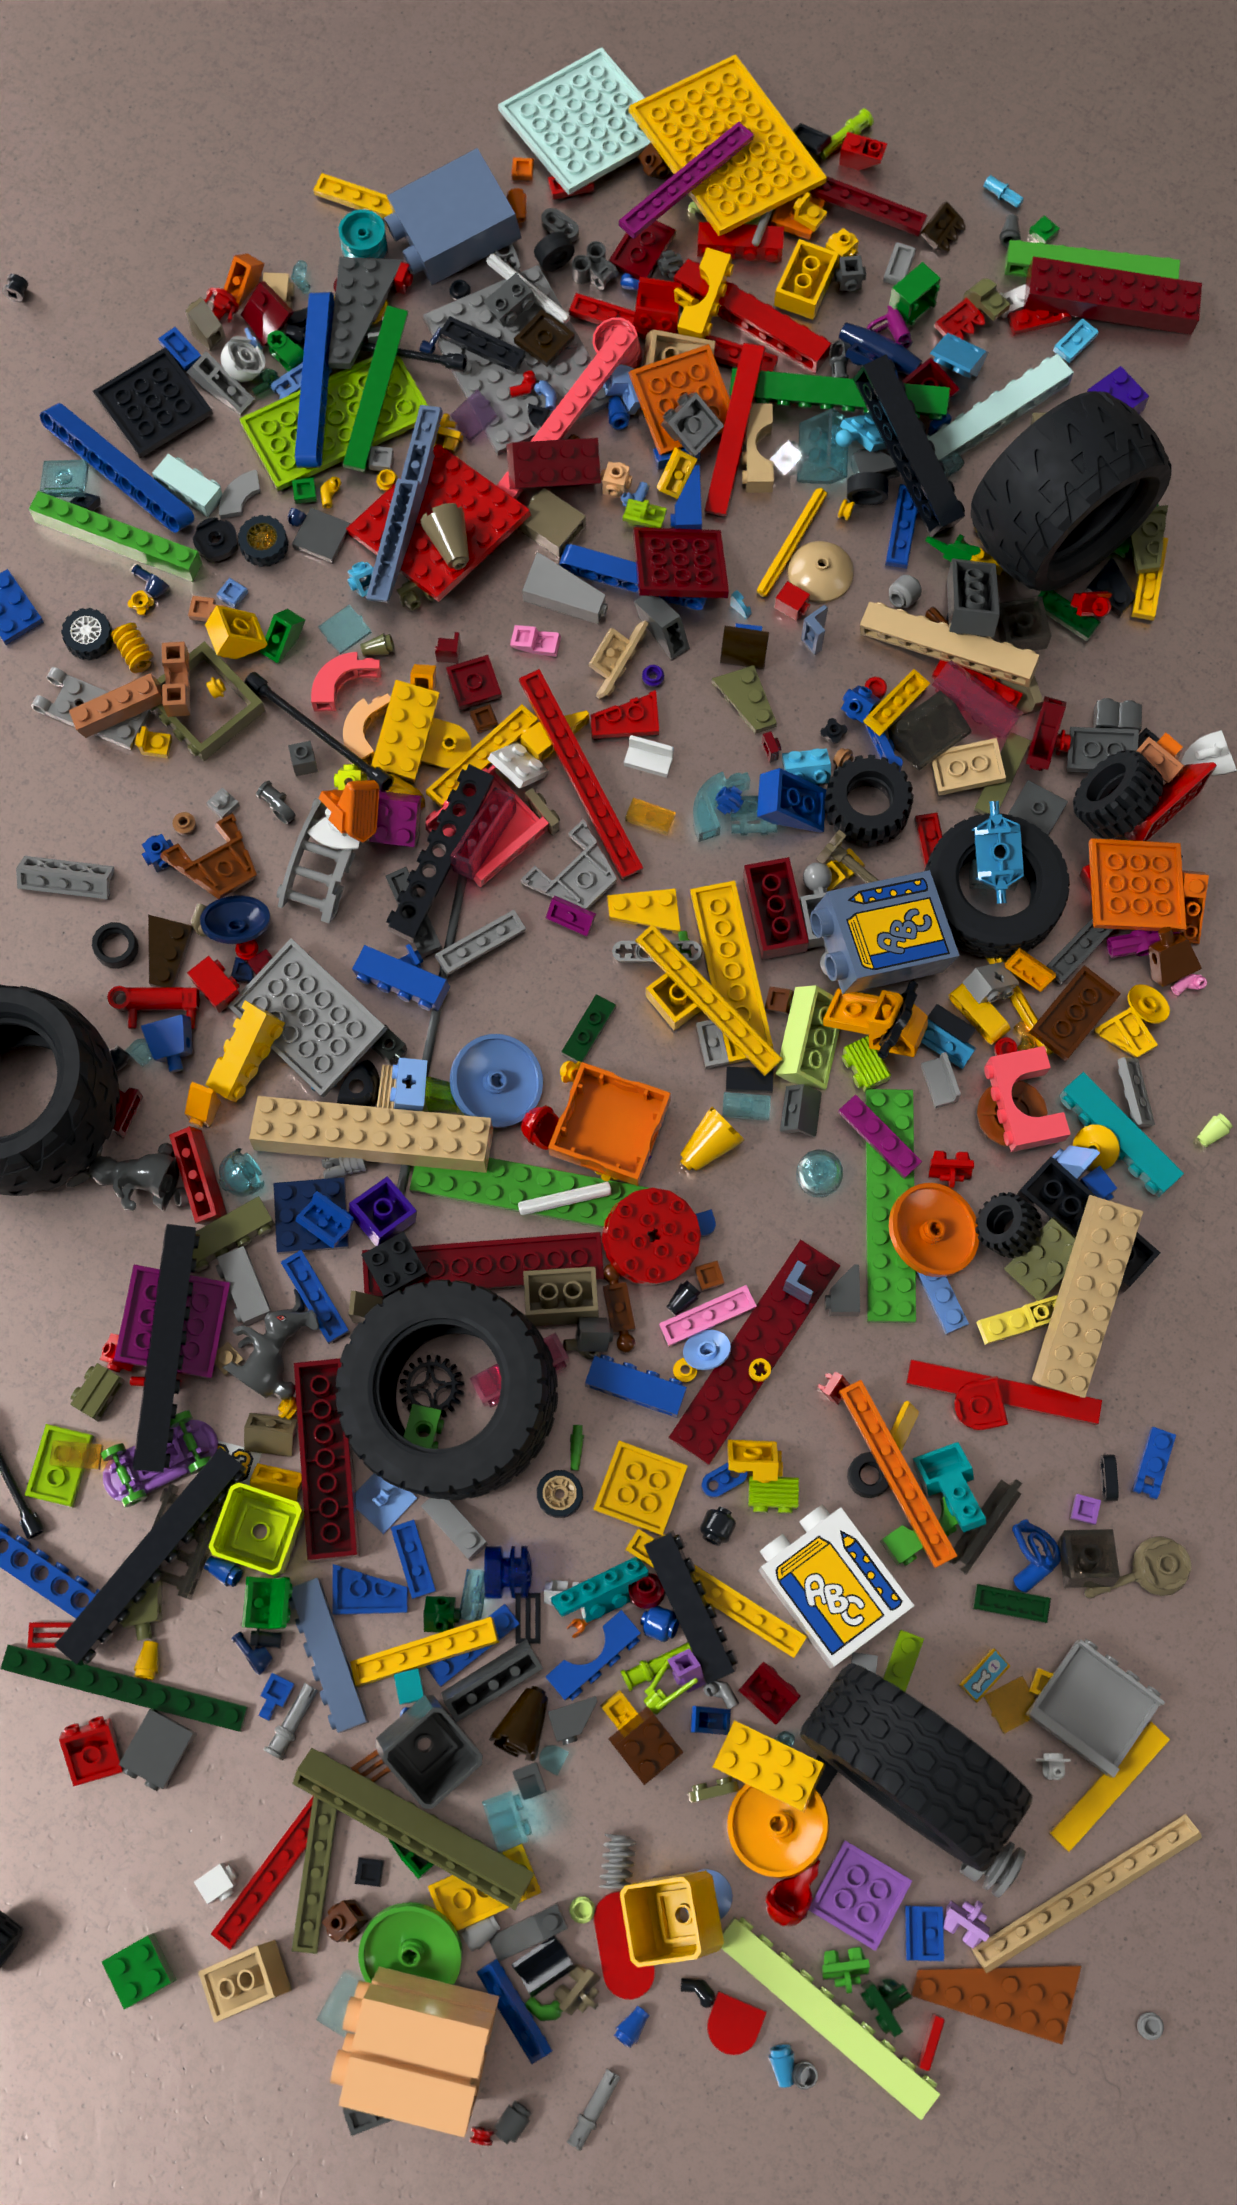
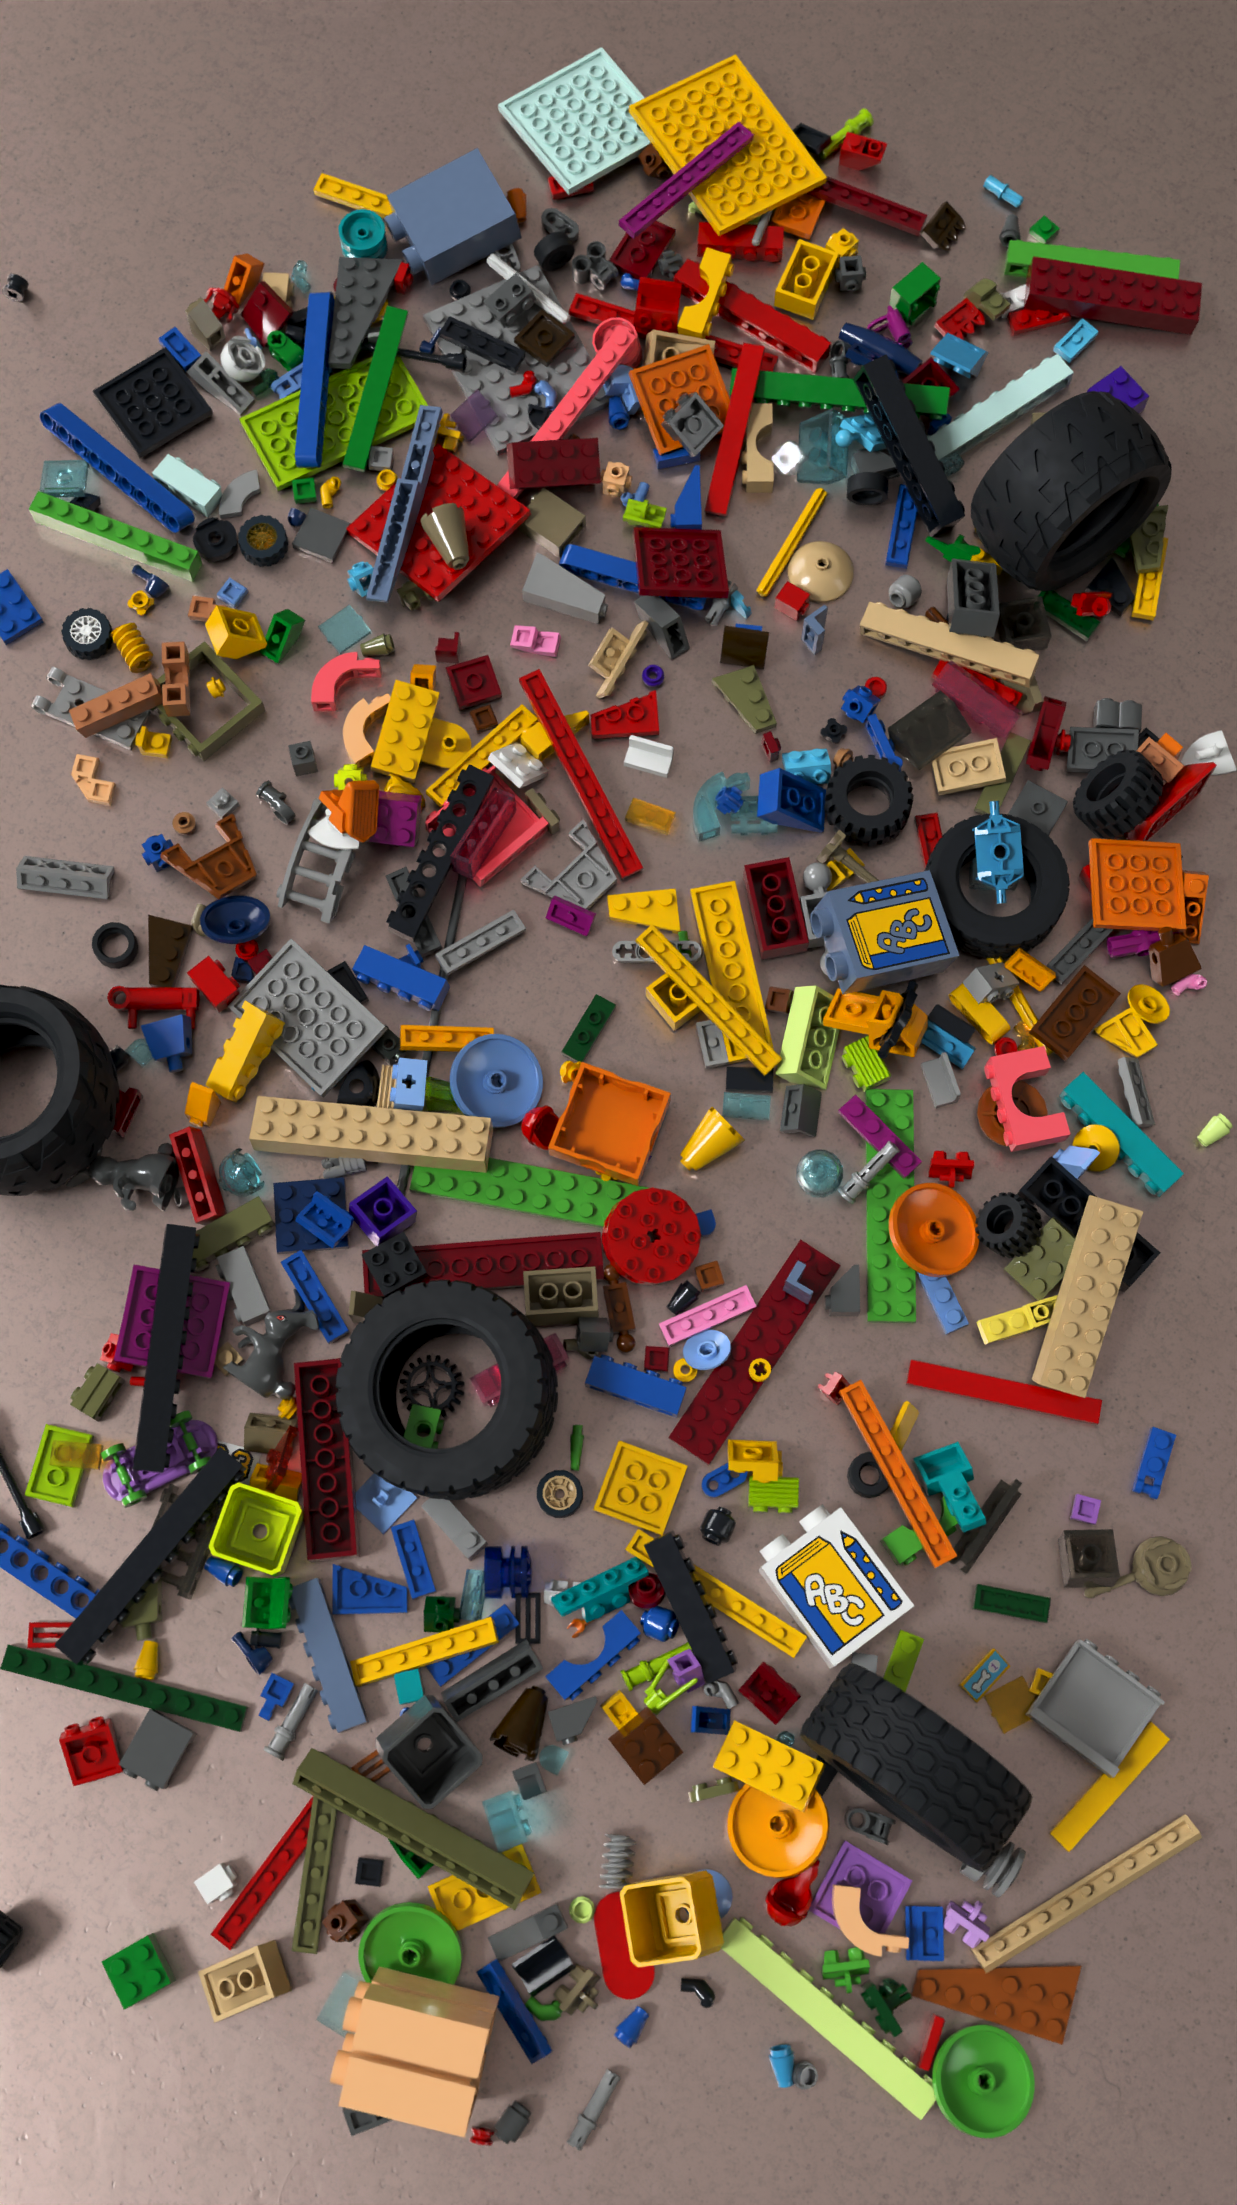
black hose [244,672,394,792] -> none
light grey cone [461,1915,501,1952] -> none
orange tile [511,157,534,181] -> none
white axle [518,1182,612,1215] -> none
yellow slope [657,447,698,499] -> none
yellow slope [674,287,700,308] -> none
red tile [707,1991,767,2055] -> none
yellow bracket [793,192,827,232] -> none
yellow bush [838,499,855,521] -> none
yellow plate [863,669,930,736] -> none
light grey tile [883,242,916,285] -> none
red tile [954,1376,1008,1430] -> none
blue piece [1012,1519,1061,1592] -> none
white hinge [1037,1753,1071,1780] -> none
blue brick [1080,1166,1117,1201] -> none
black beam [1100,1454,1119,1501] -> none
light grey plate [1137,2012,1164,2040] -> none
none -> light nougat tile [71,754,116,806]
none -> clear red wing [264,1425,298,1493]
none -> black tile [327,961,369,1004]
none -> light orange plate [400,1025,494,1052]
none -> dark red tile [644,1346,670,1373]
none -> light grey pin [705,581,738,626]
none -> light nougat arch [832,1884,909,1957]
none -> light grey pin [838,1141,900,1204]
none -> dark grey piece [844,1807,896,1845]
none -> bright green dish [932,2025,1035,2138]

